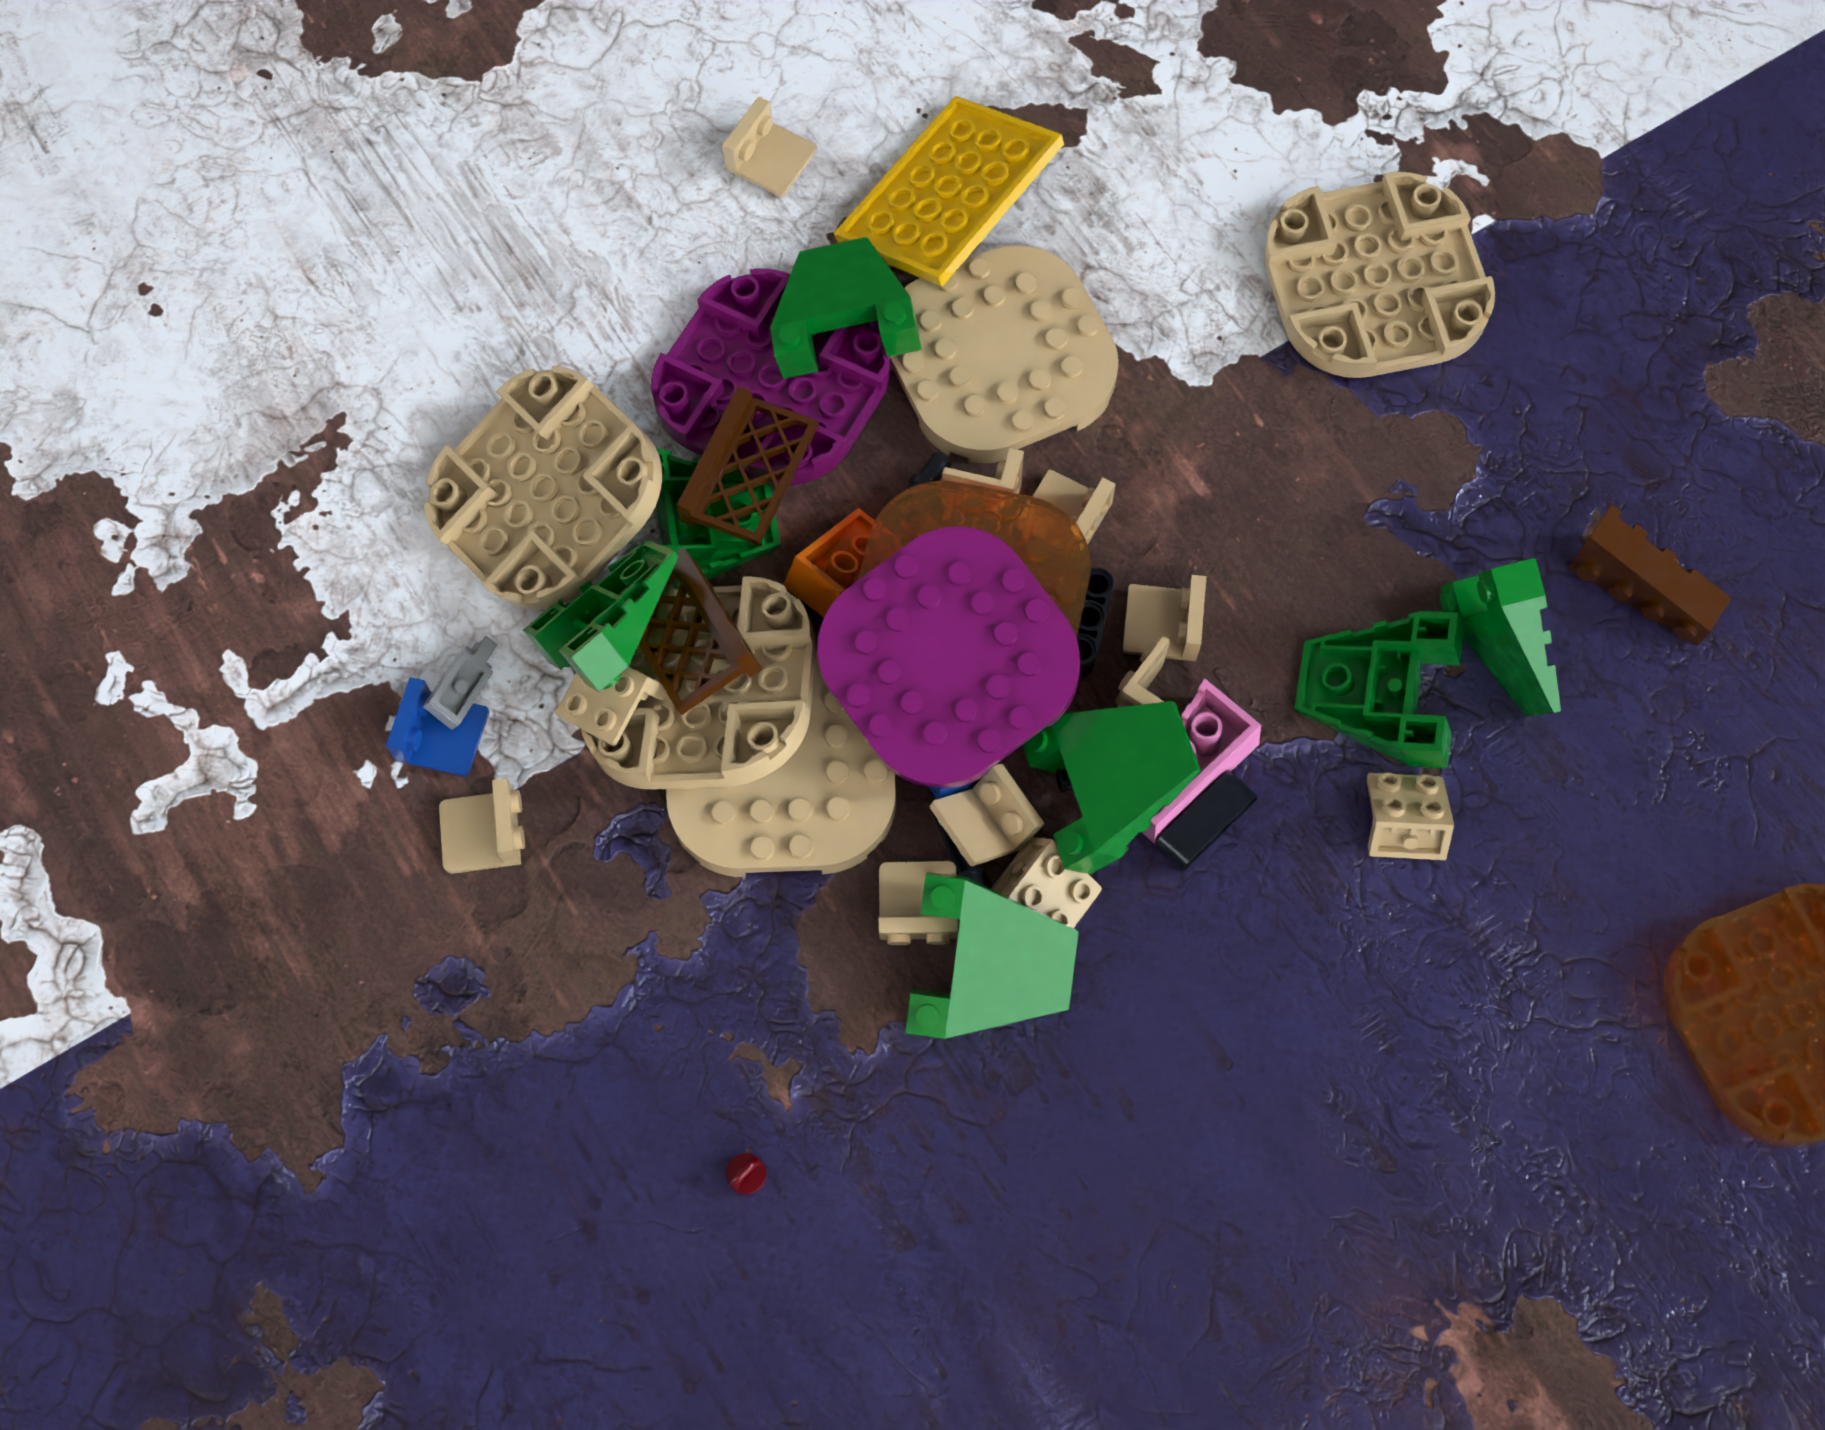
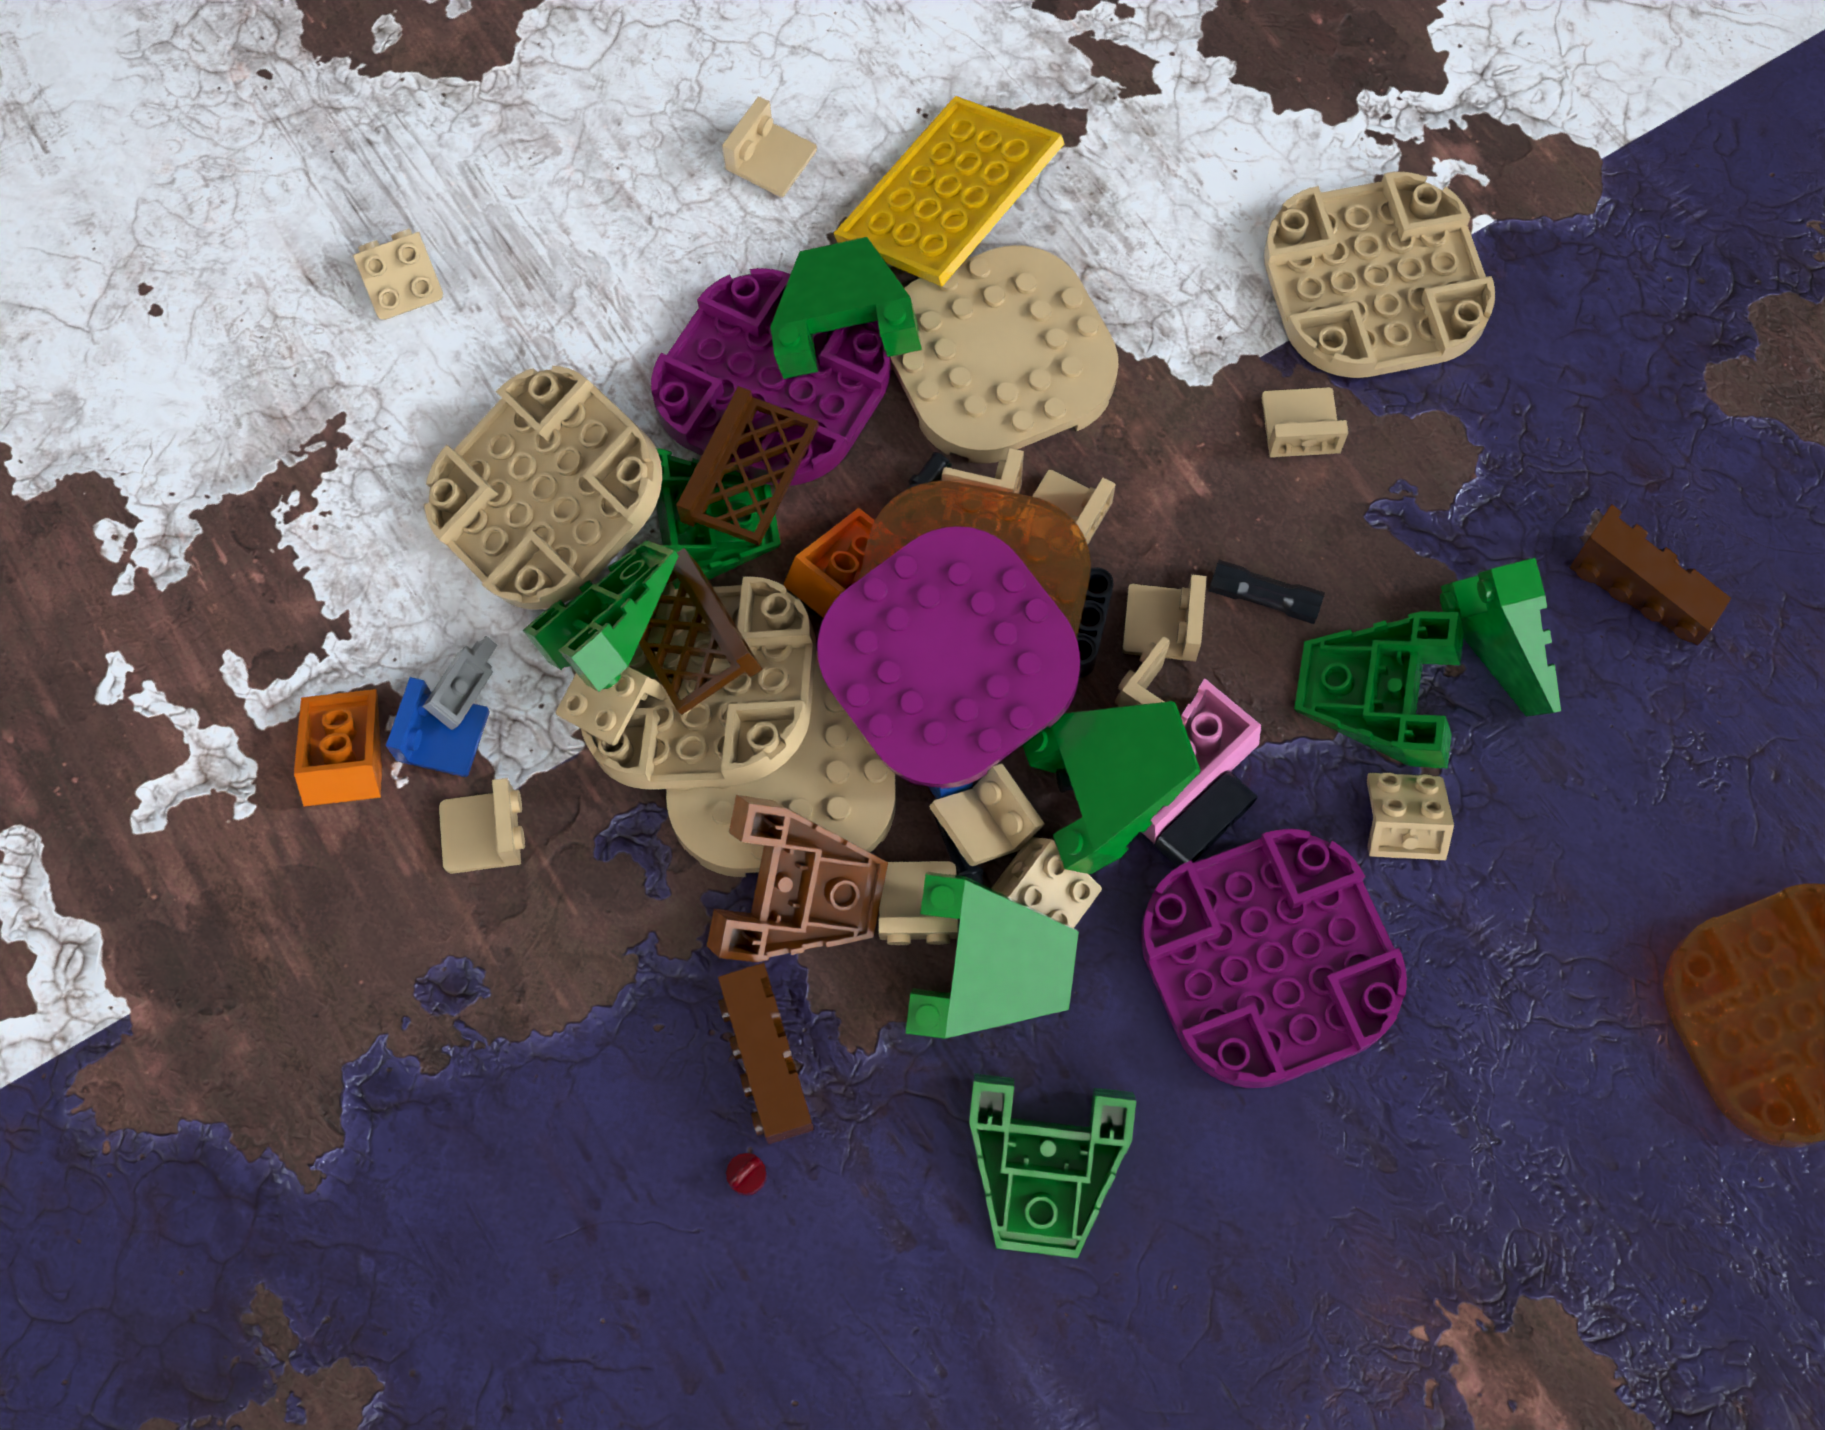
none -> orange slope [294,689,382,806]
none -> tan bracket [353,229,443,320]
none -> dark orange wedge [707,795,888,962]
none -> reddish brown wedge [718,962,814,1145]
none -> green wedge [969,1074,1136,1258]
none -> magenta plate [1141,829,1407,1088]
none -> black axle [1209,559,1325,624]
none -> tan bracket [1262,387,1348,457]

